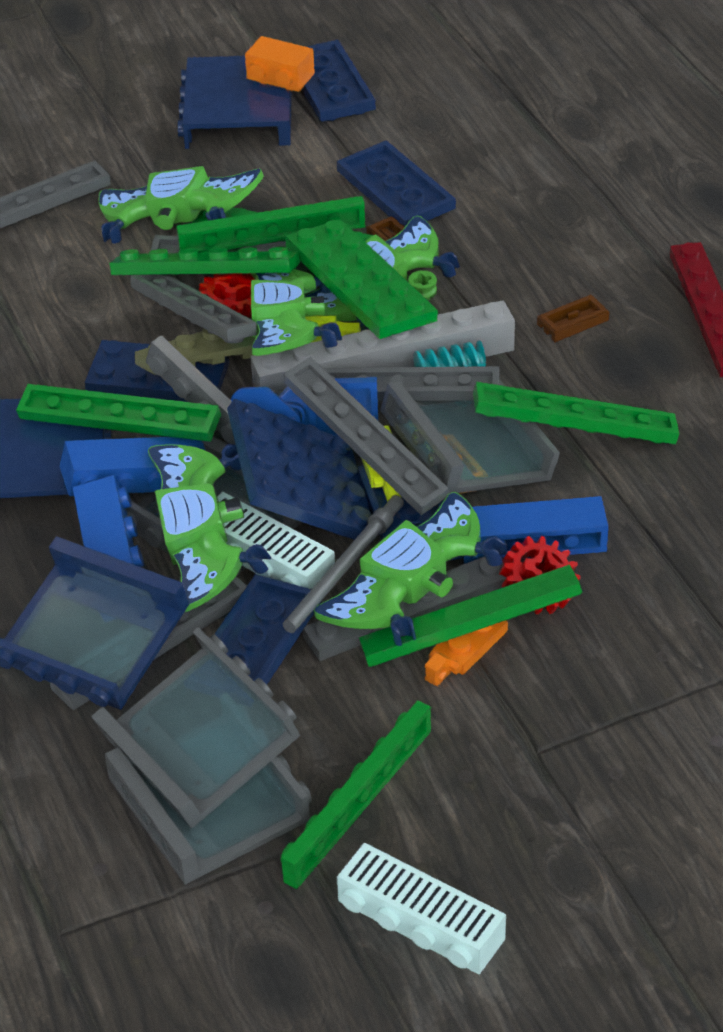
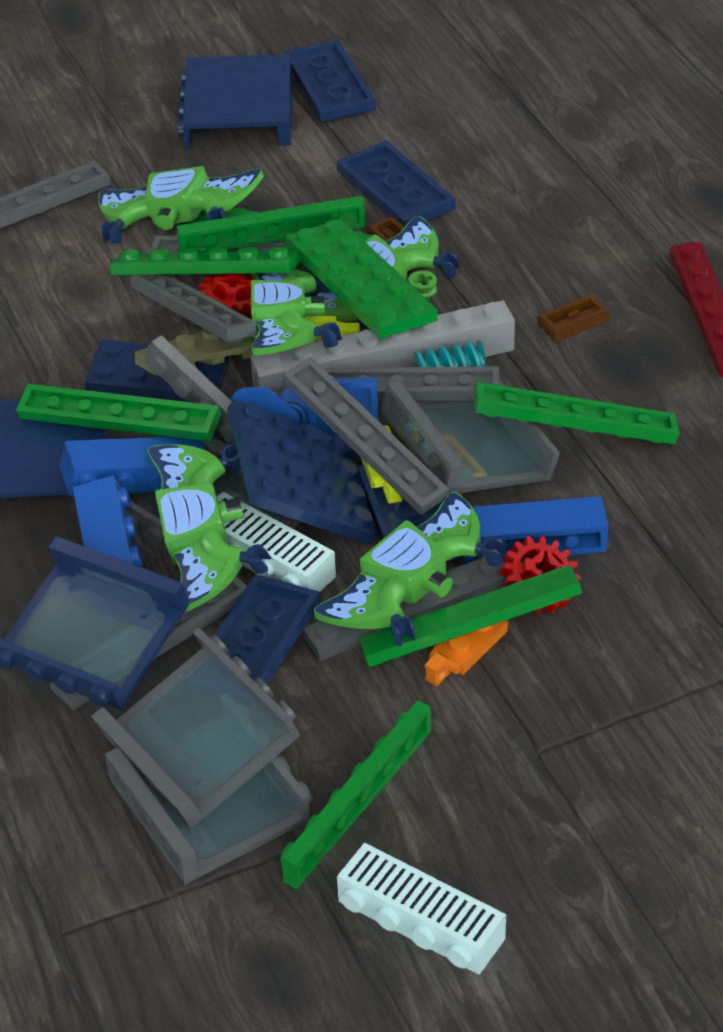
orange brick [245,36,315,92] -> none
dark grey bar [283,495,404,633] -> none

